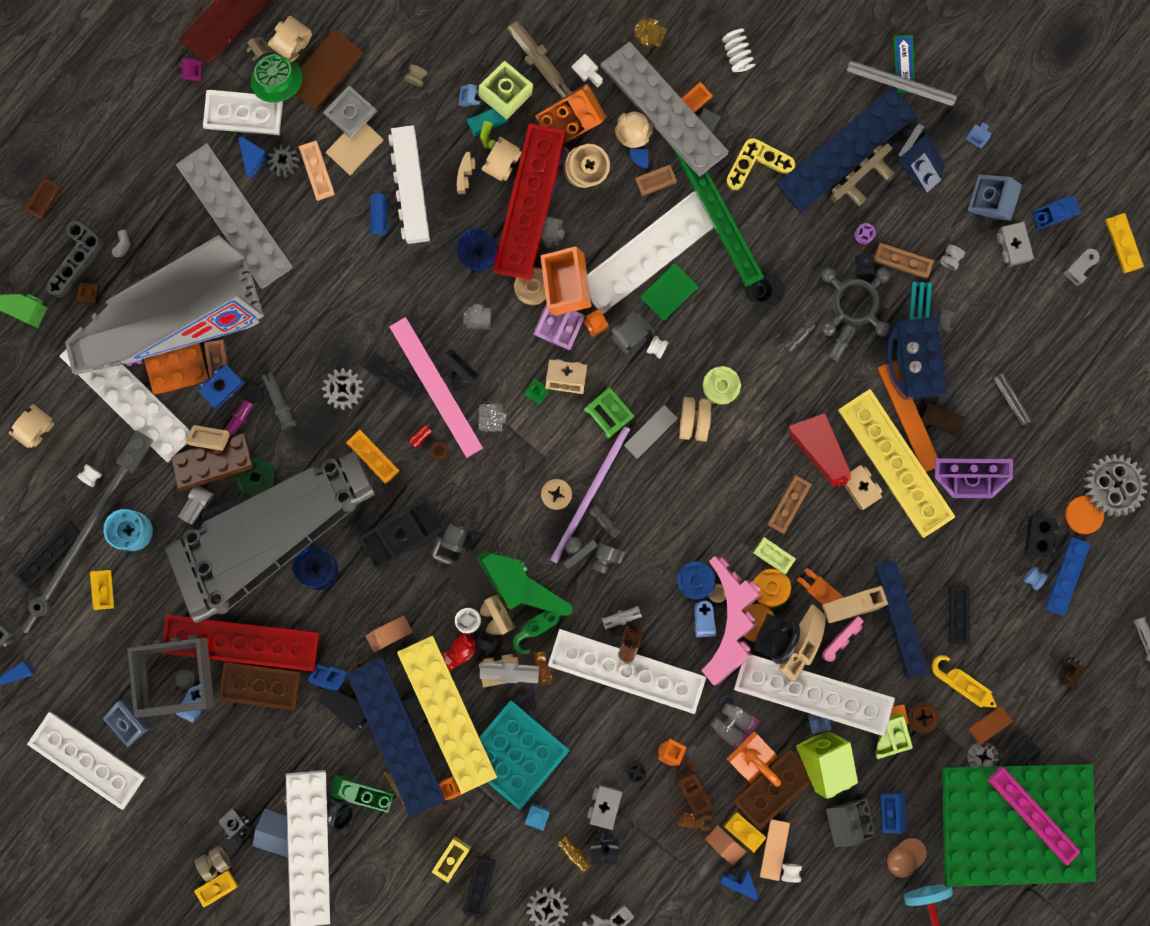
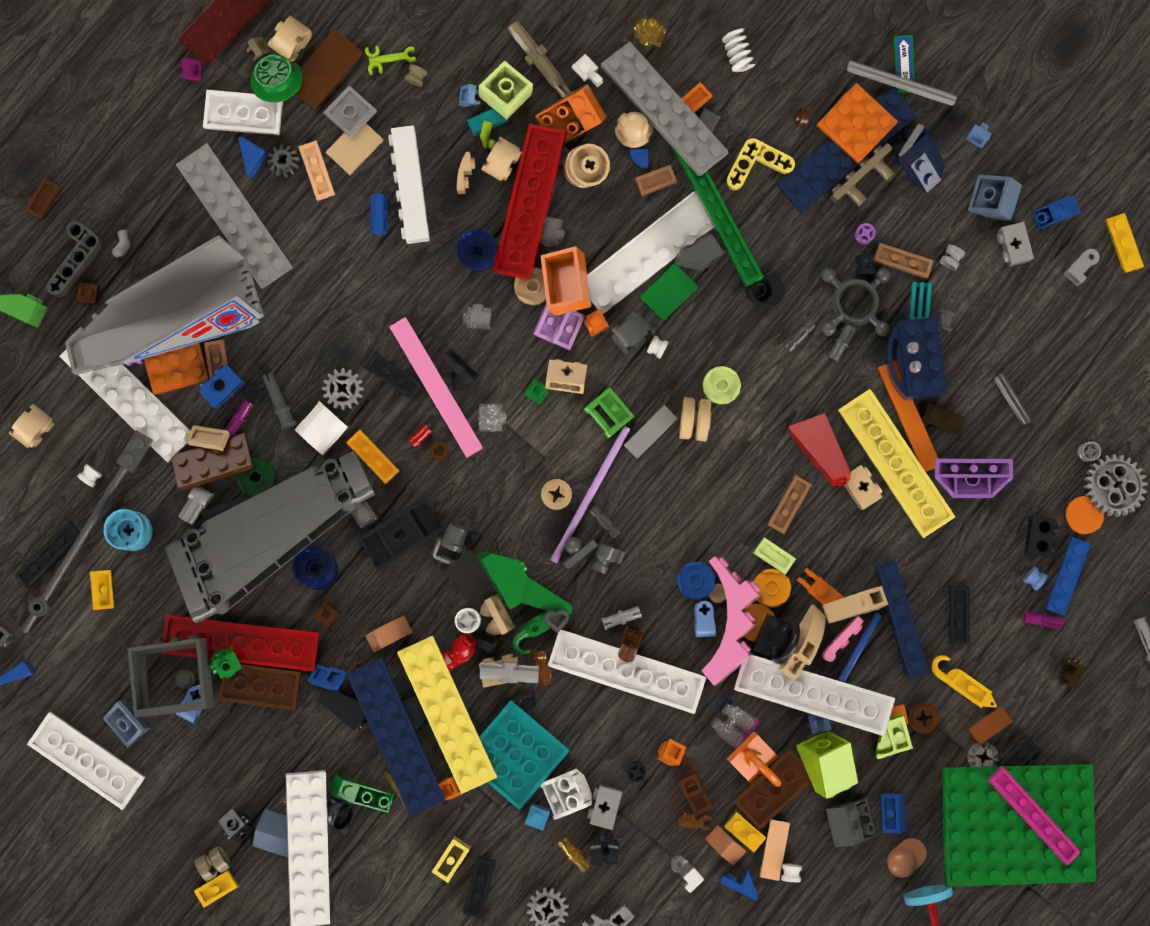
none -> green brick [209,647,242,679]
none -> white slope [295,401,348,456]
none -> reddish brown tile [313,601,340,629]
none -> clear brick [351,501,379,528]
none -> lime bar [365,46,416,75]
none -> white slope [540,769,592,820]
none -> dark grey tile [543,609,569,633]
none -> leg [671,855,704,893]
none -> dark grey slope [674,234,724,271]
none -> reddish brown plate [793,108,809,127]
none -> orange plate [816,83,898,164]
none -> blue bar [838,612,882,683]
none -> magenta axle [1023,611,1064,629]
none -> light grey wheel [1077,442,1101,462]

